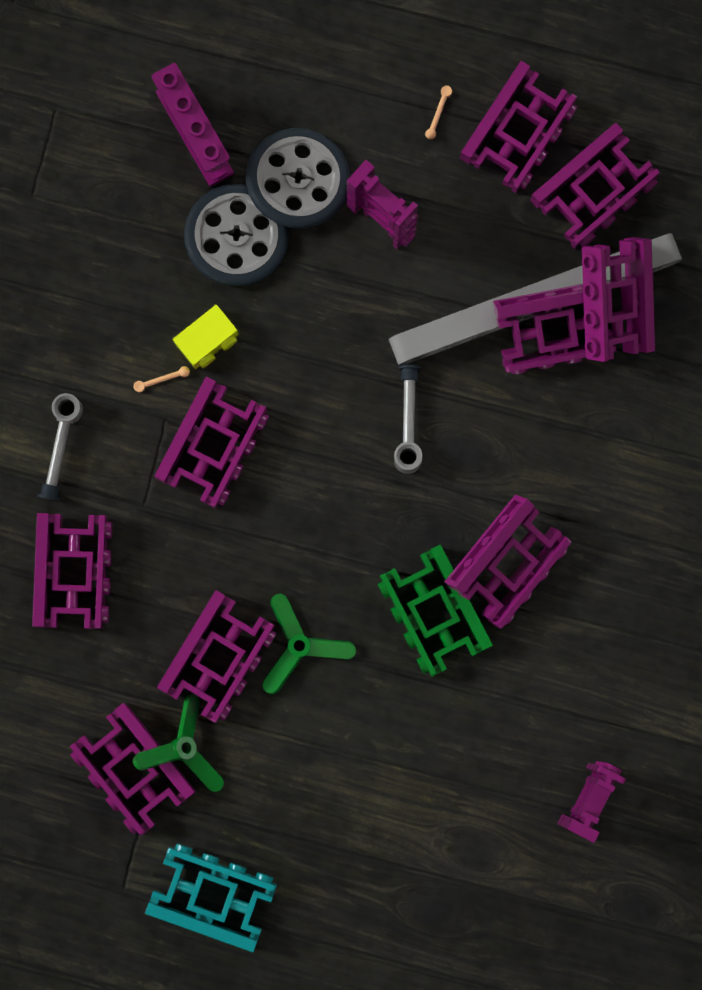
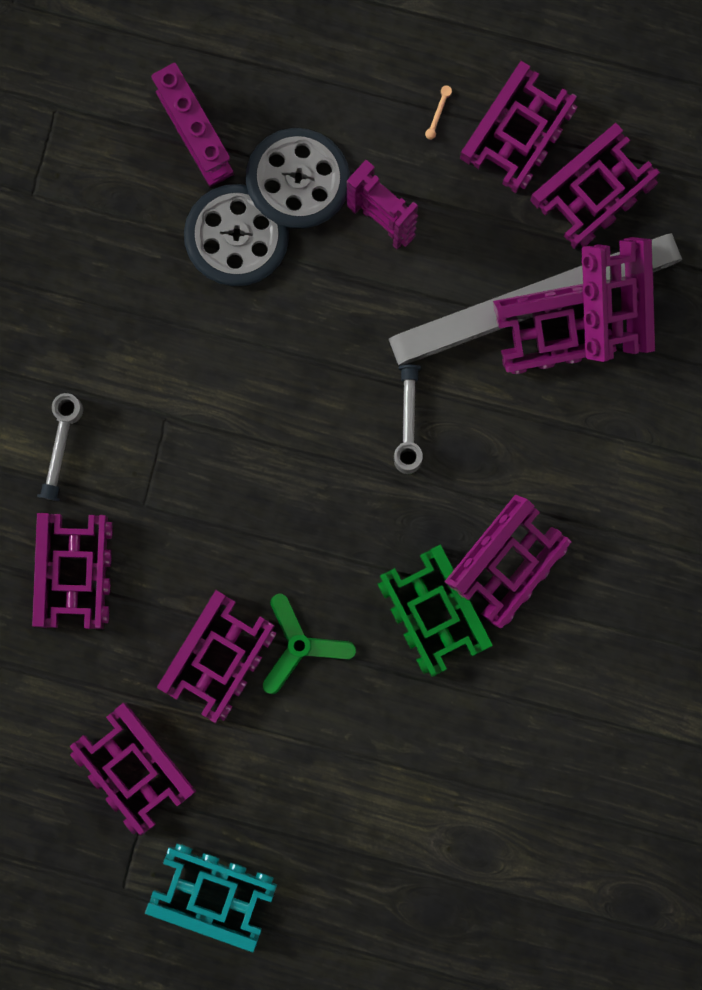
green piece [133,694,224,792] -> none
light nougat hinge [134,366,190,393] -> none
magenta fence [154,377,269,509] -> none
neon yellow brick [173,304,239,369] -> none
magenta fence [557,761,626,843] -> none

